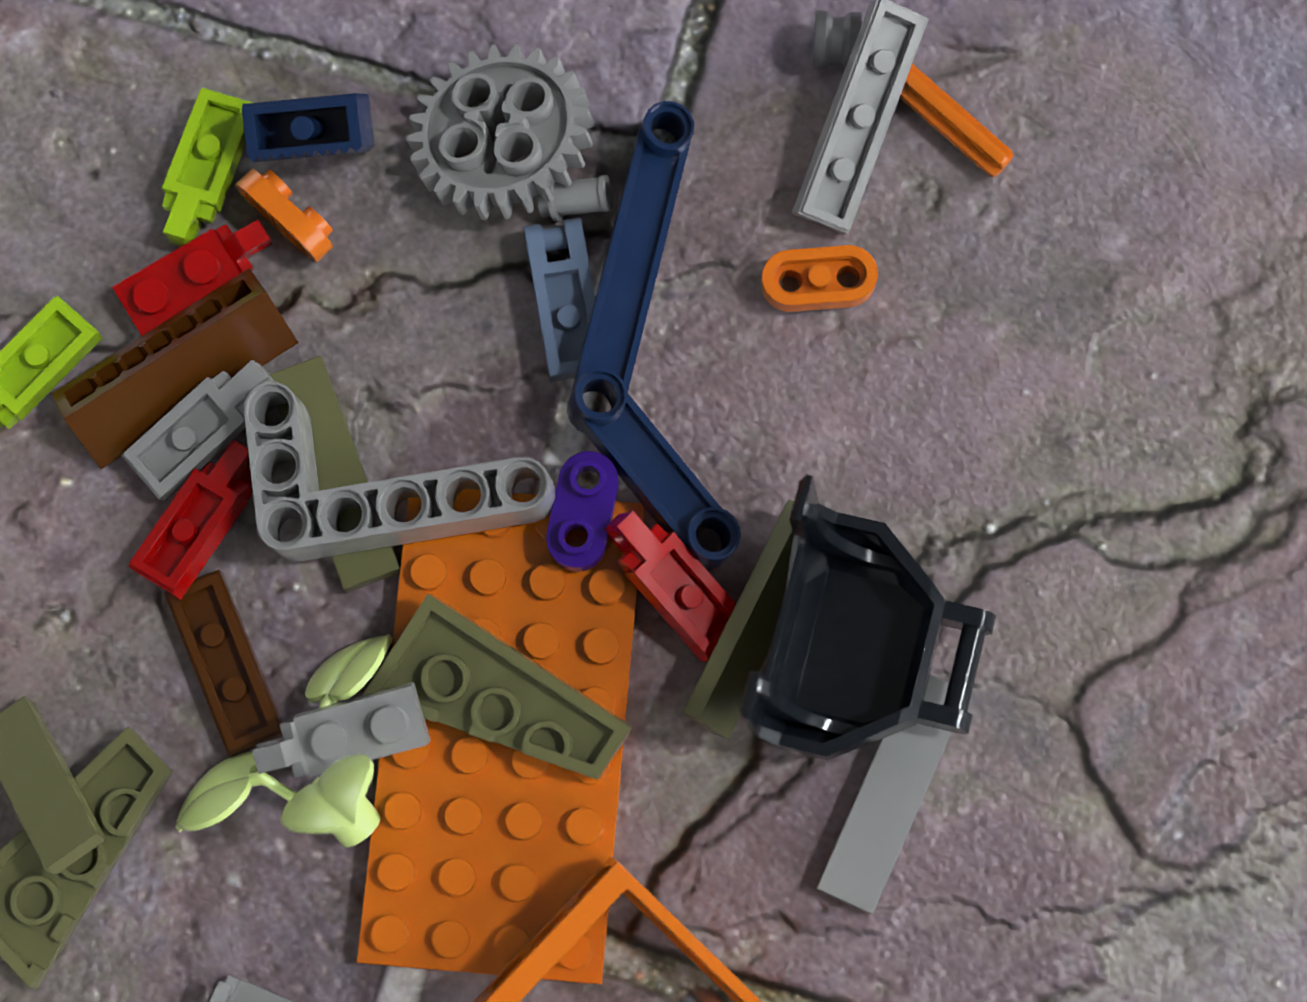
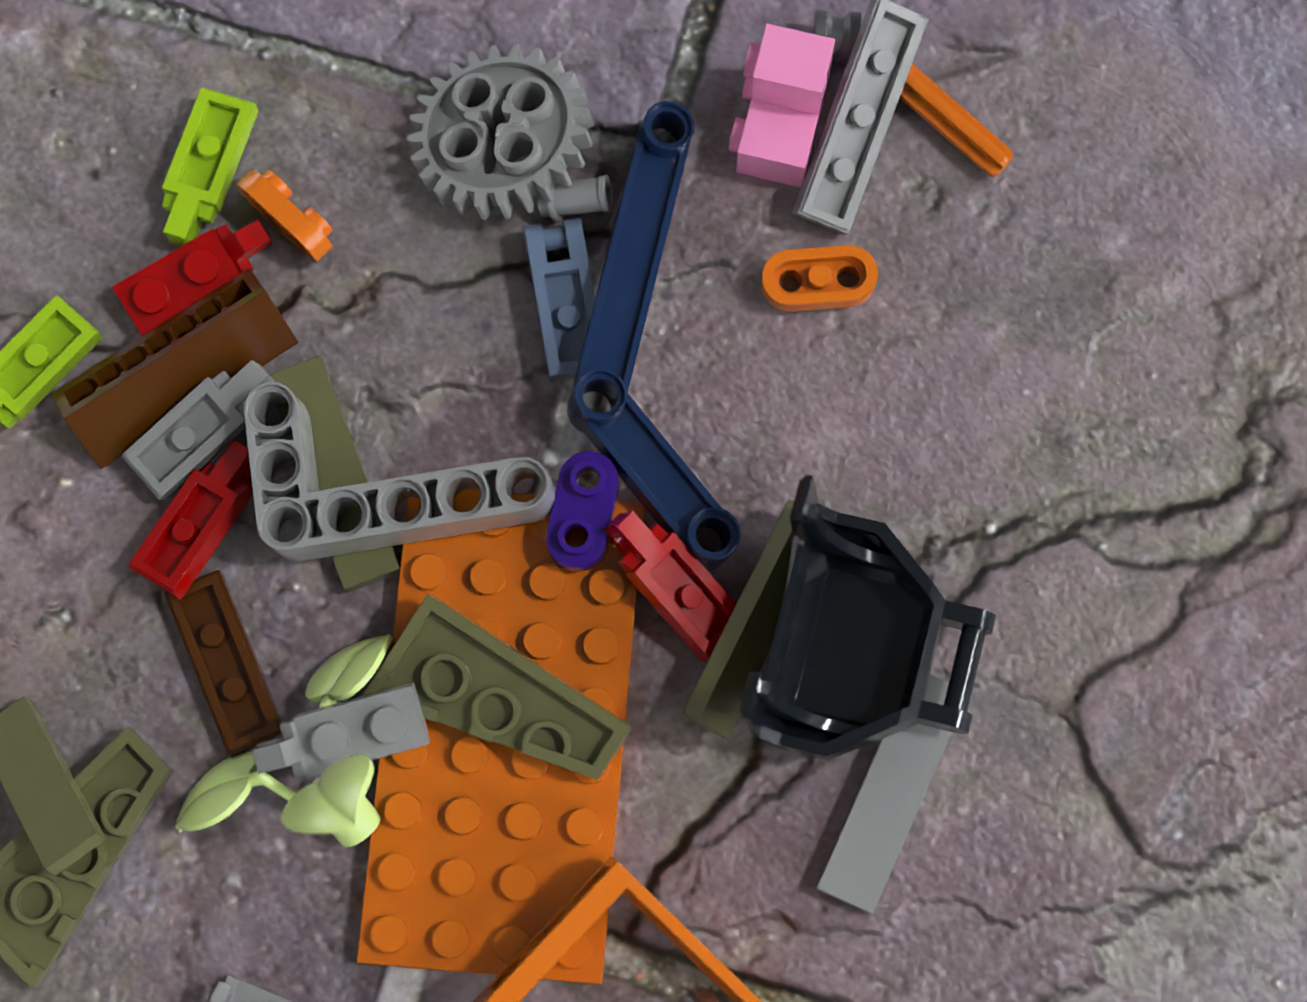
dark blue brick [242,93,375,162] -> none
none -> bright pink brick [728,23,835,188]

